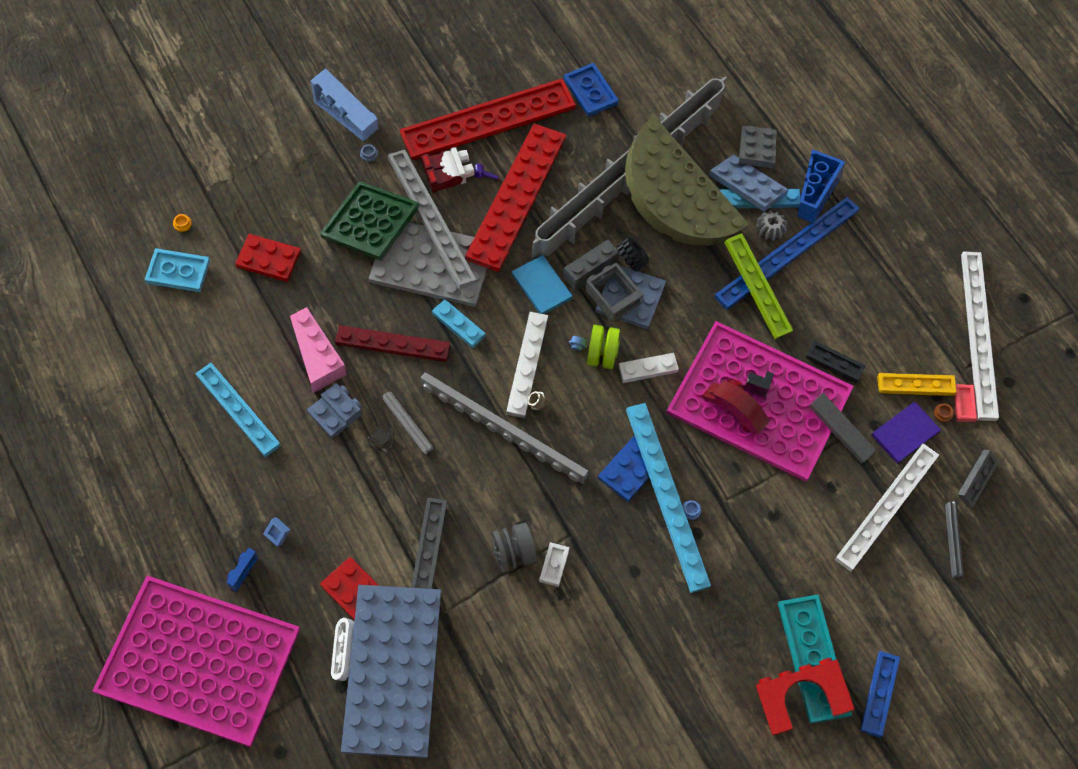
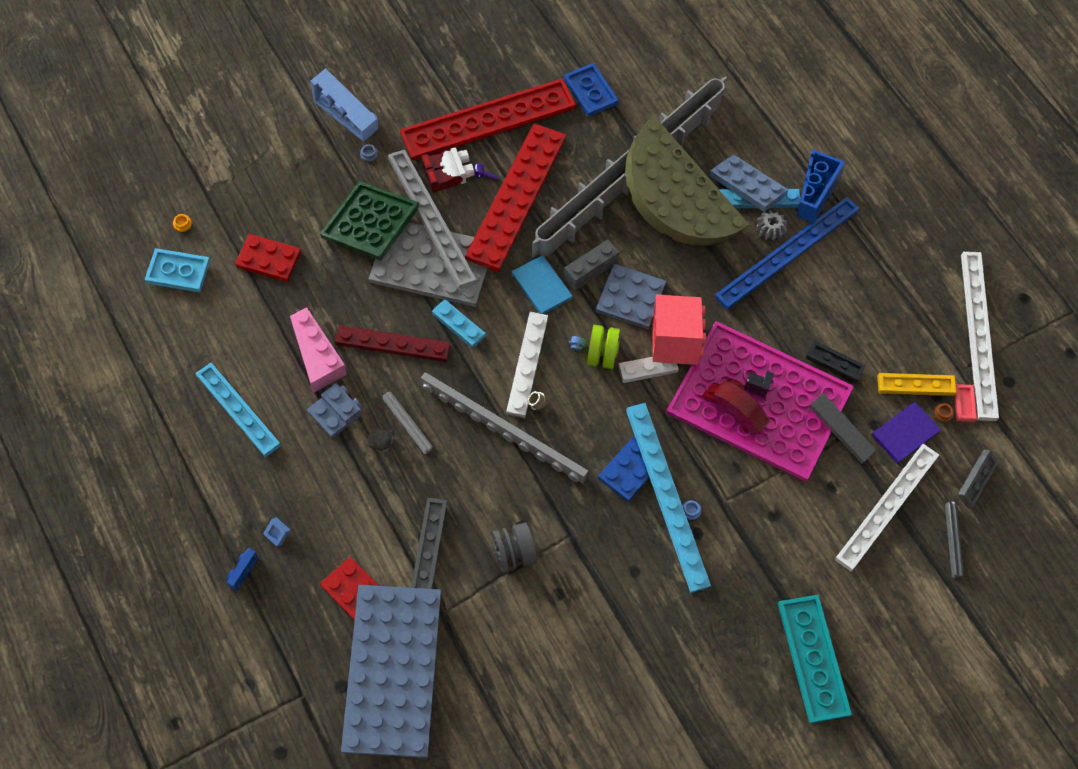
dark pink plate [93,576,301,748] -> none
white plate [331,618,354,681] -> none
white plate [539,542,570,587] -> none
dark grey window [586,263,644,323] -> none
black tyre [617,236,649,272] -> none
lime plate [724,233,793,340] -> none
dark grey plate [739,125,777,168] -> none
red arch [756,658,855,736] -> none
blue plate [860,651,900,738] -> none
none -> coral container [652,295,706,365]

